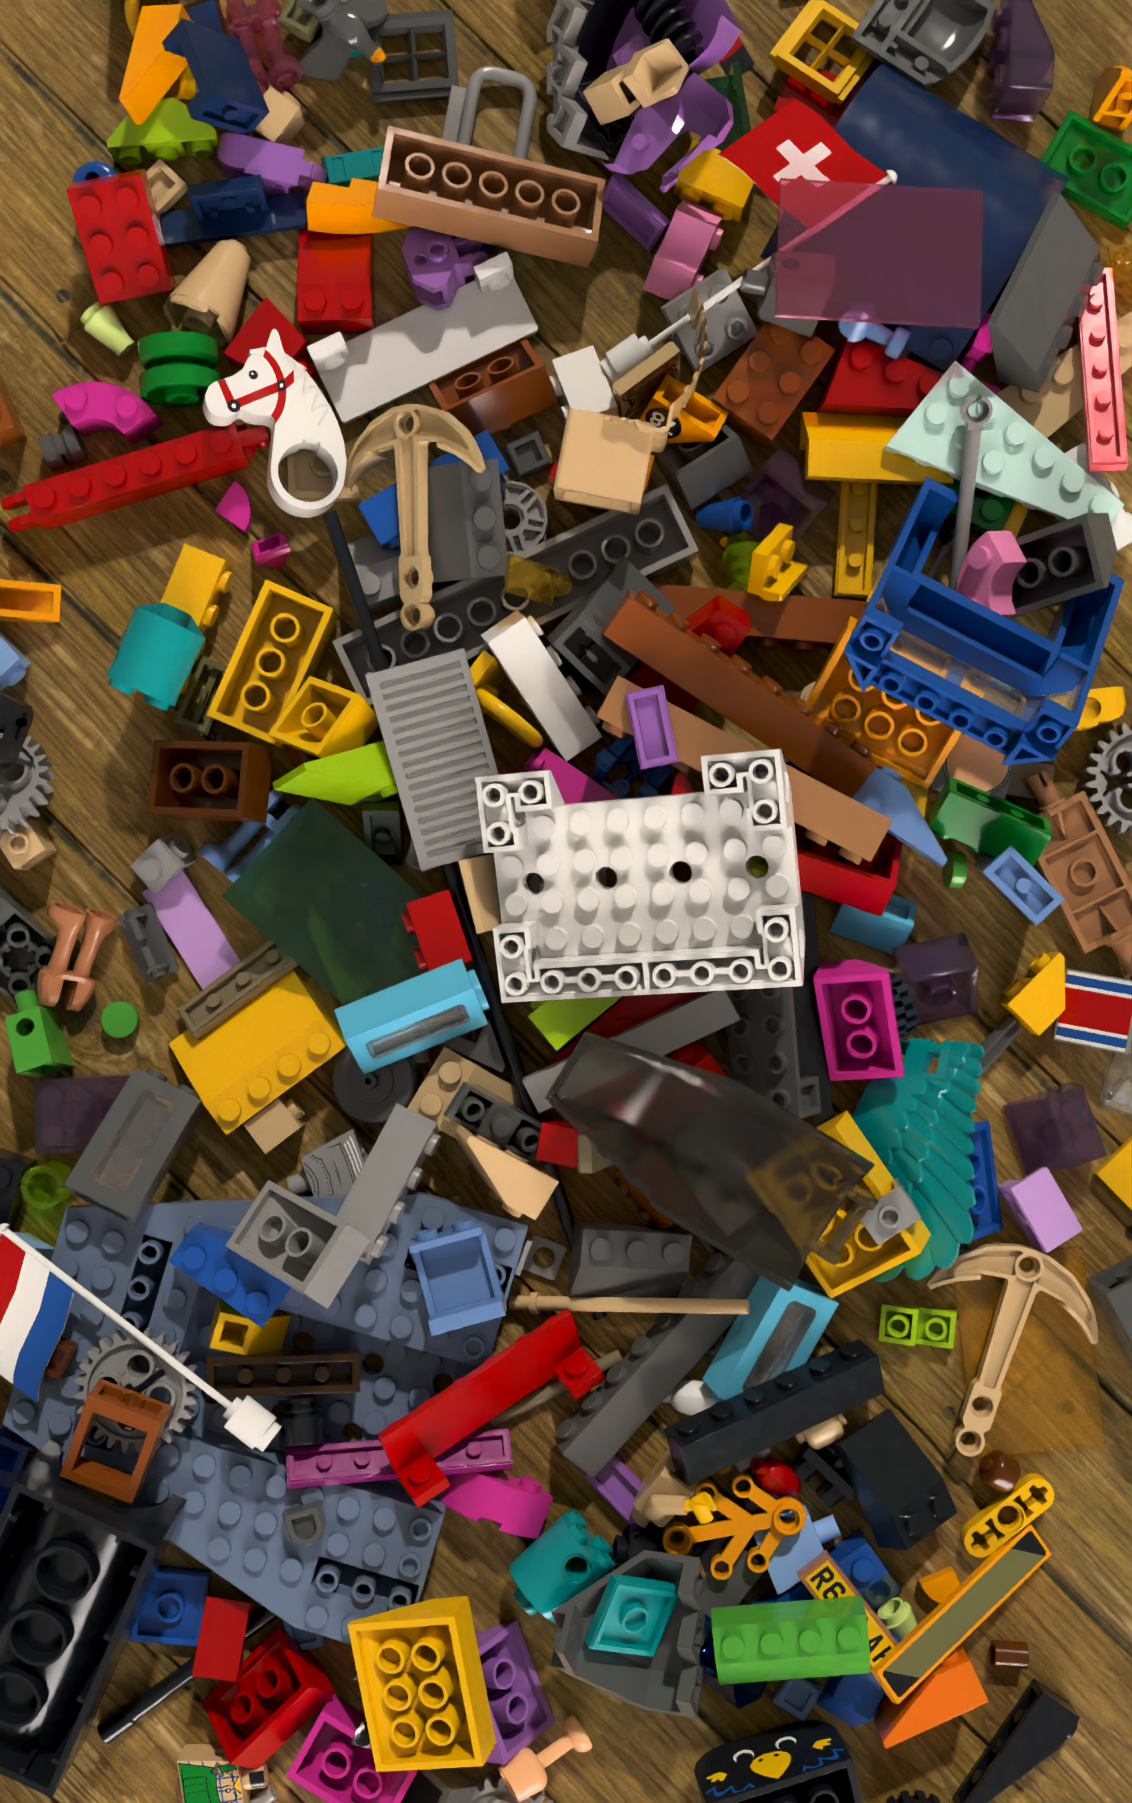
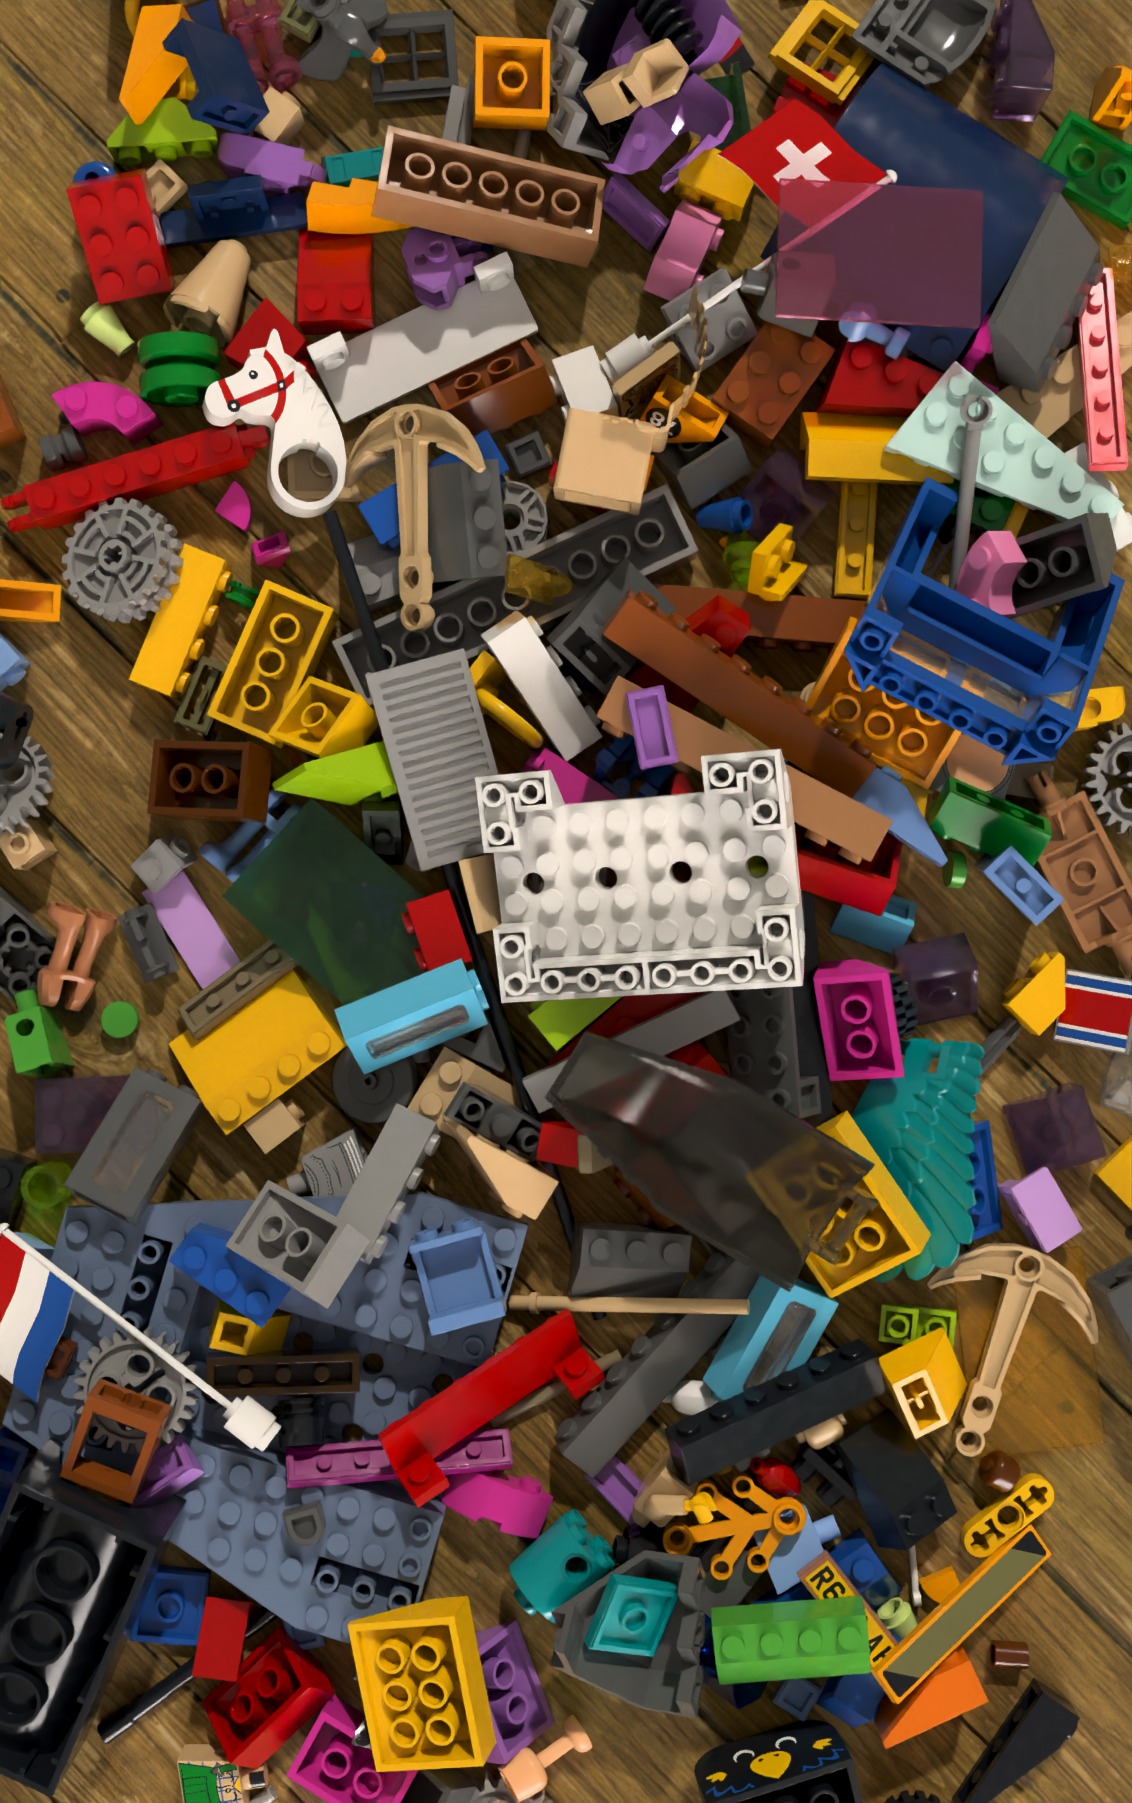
teal cylinder [105,602,206,712] -> none
light grey bracket [515,1232,566,1280] -> none
light grey bracket [858,1178,921,1244] -> none
none -> light grey piece [62,497,184,623]
none -> medium lavender slope [124,1435,204,1508]
none -> green bush [224,580,260,609]
none -> light orange brick [473,36,550,131]
none -> yellow slope [879,1327,967,1439]
none -> white hinge [908,1545,922,1607]

